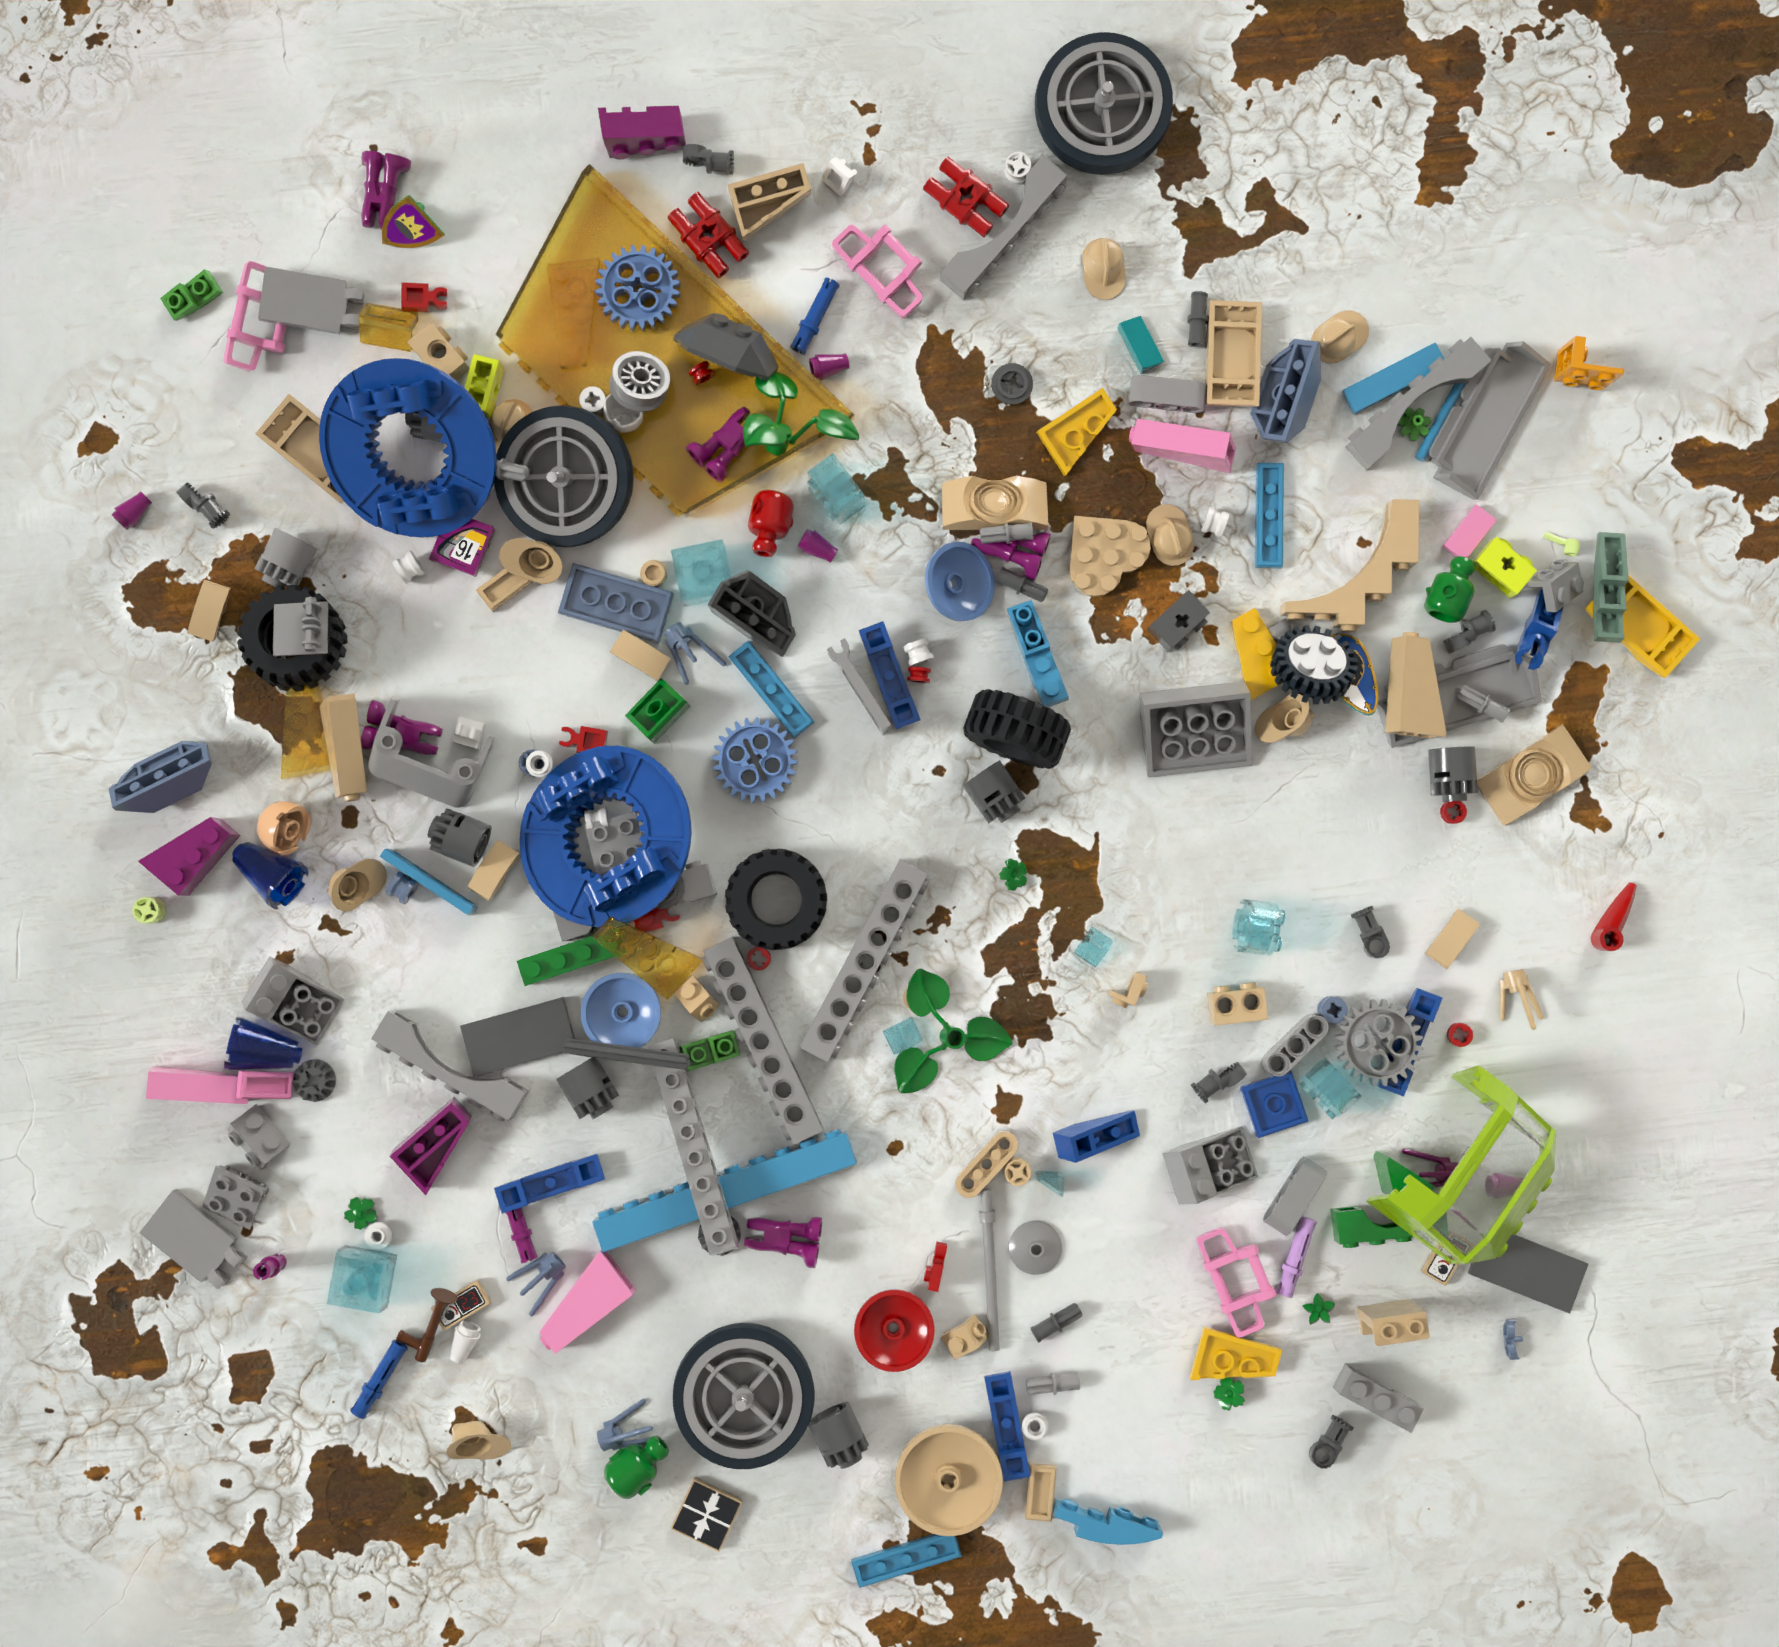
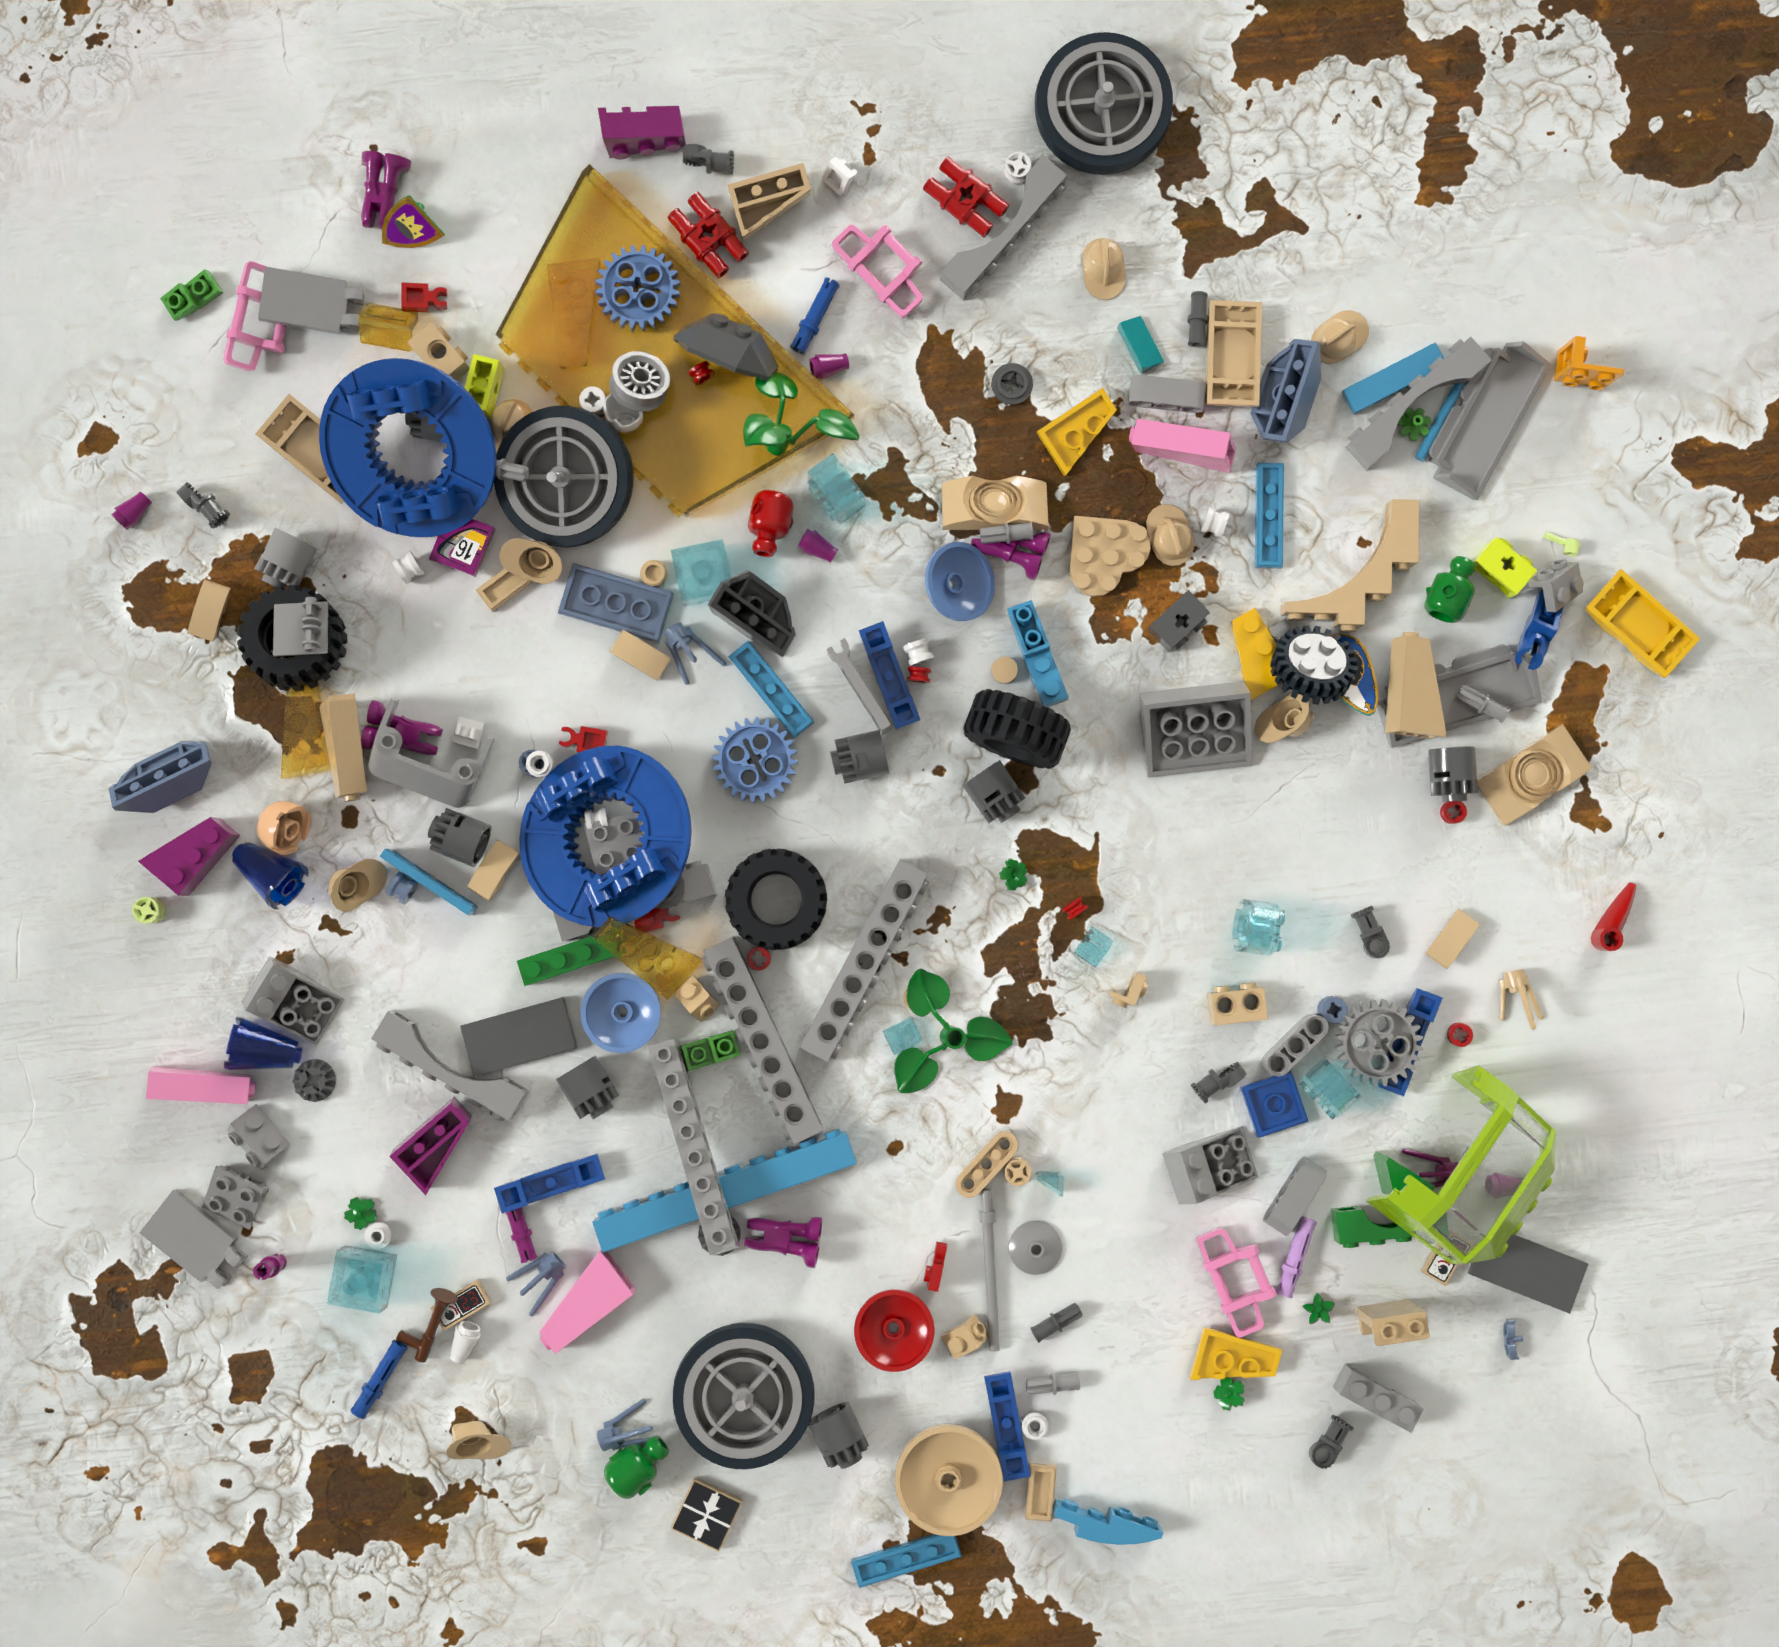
bright pink tile [236,1070,294,1099] -> none
dark grey axle [563,1038,690,1070] -> none
green slope [625,678,691,744] -> none
magenta piece [685,406,750,483] -> none
dark grey axle [996,567,1048,602] -> none
blue slope [1053,1110,1140,1163] -> none
bright pink tile [1442,504,1497,558] -> none
dark grey connector [1443,610,1496,654] -> none
sand green slope [1593,532,1629,643] -> none
none -> dark grey gear [830,730,889,784]
none -> tan tile [991,657,1018,684]
none -> red bush [1061,896,1088,920]

